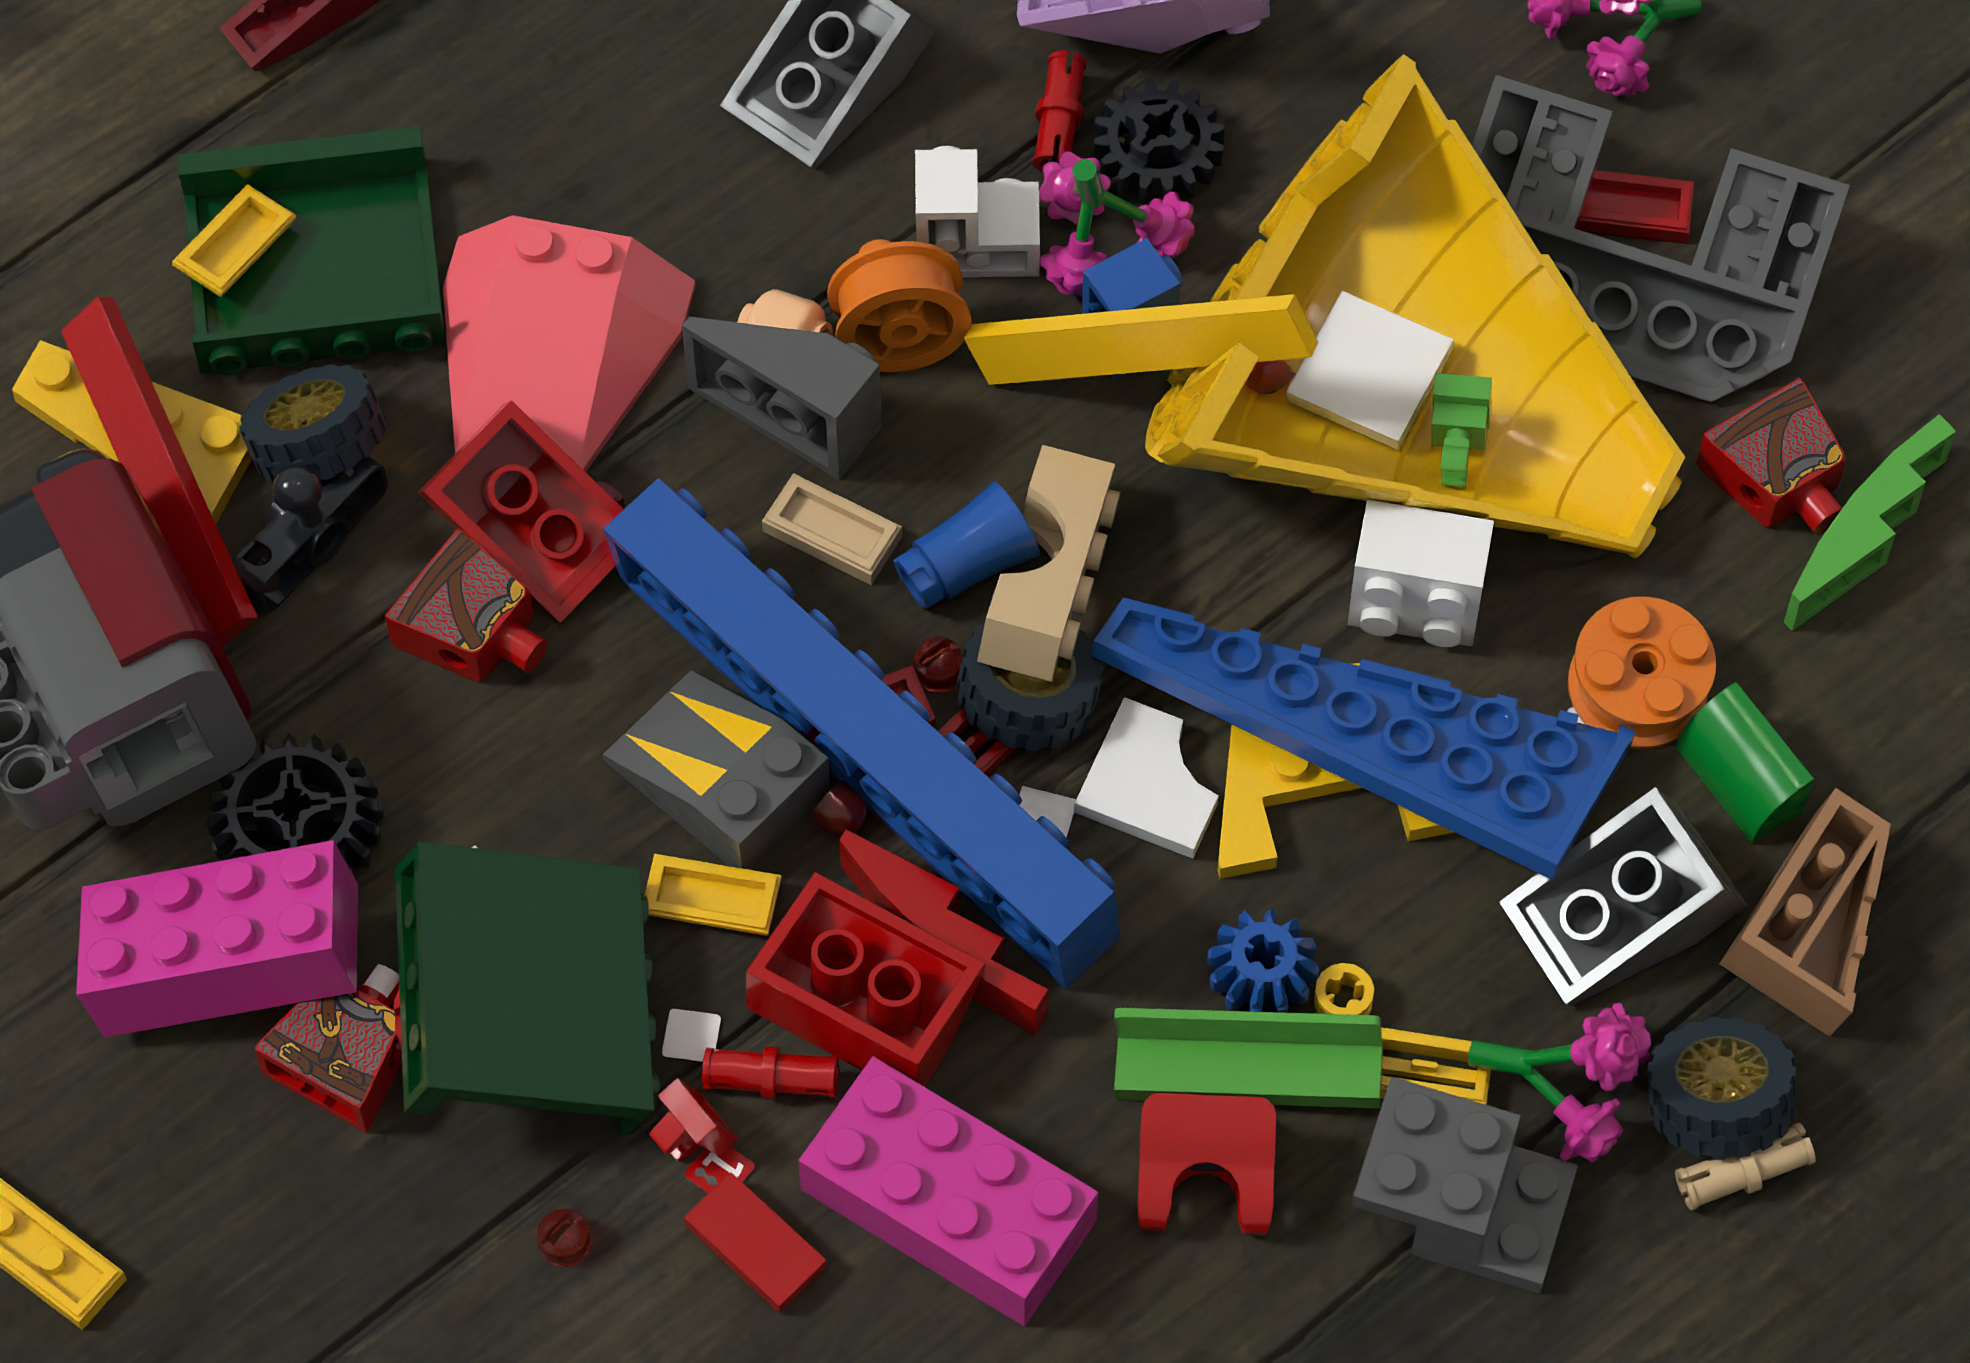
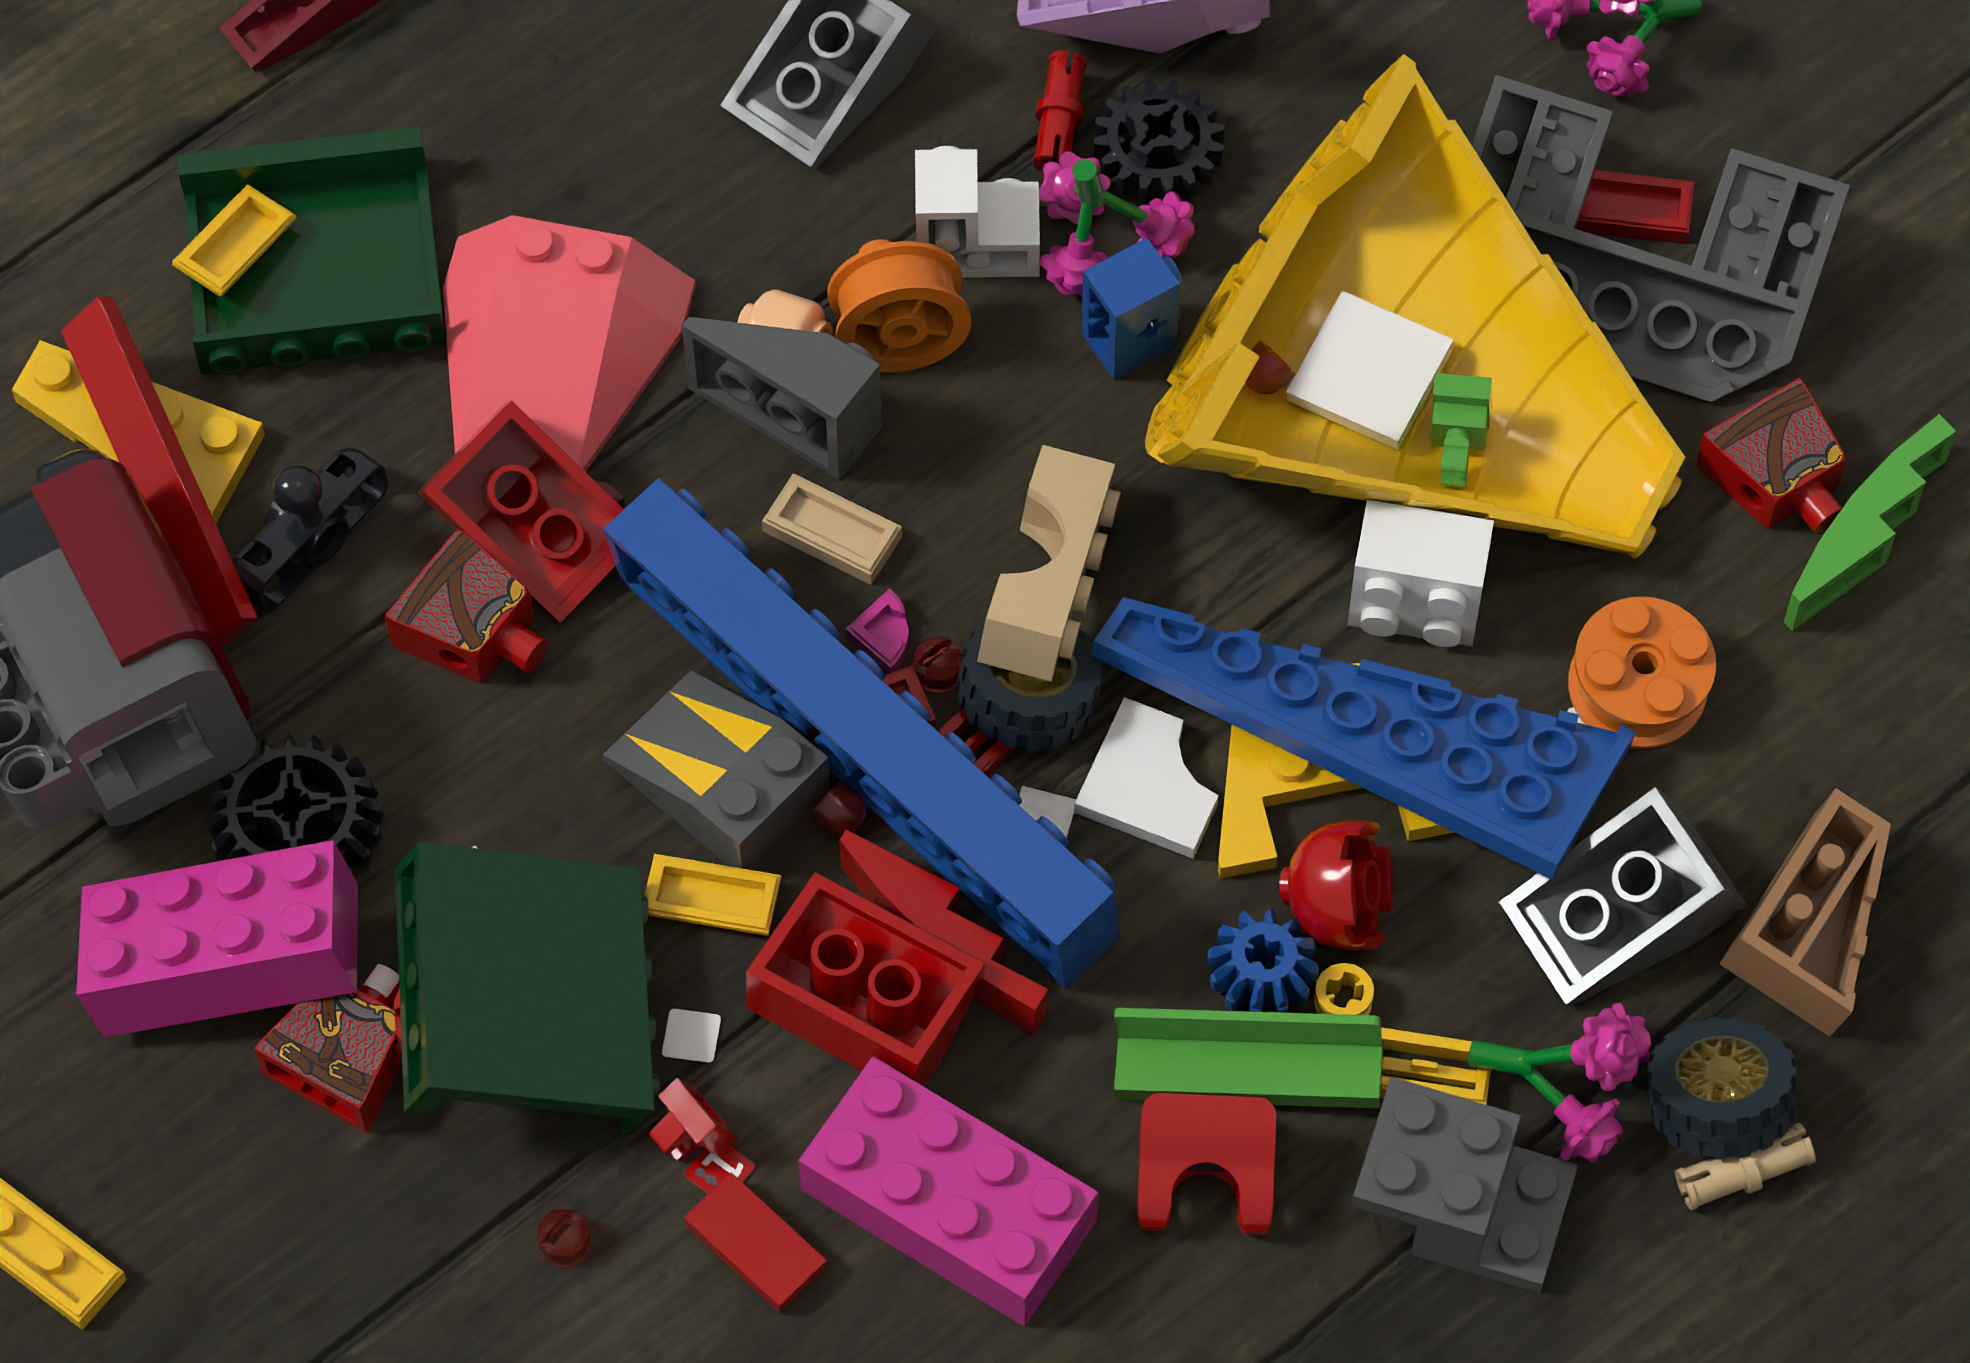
black wheel [239,364,387,484] -> none
red pin [702,1046,840,1099] -> none
blue plant [893,481,1040,610] -> none
yellow tile [964,294,1318,385] -> none
green brick [1675,682,1814,844] -> none
none -> dark pink tile [846,588,909,674]
none -> red cylinder [1279,820,1394,951]

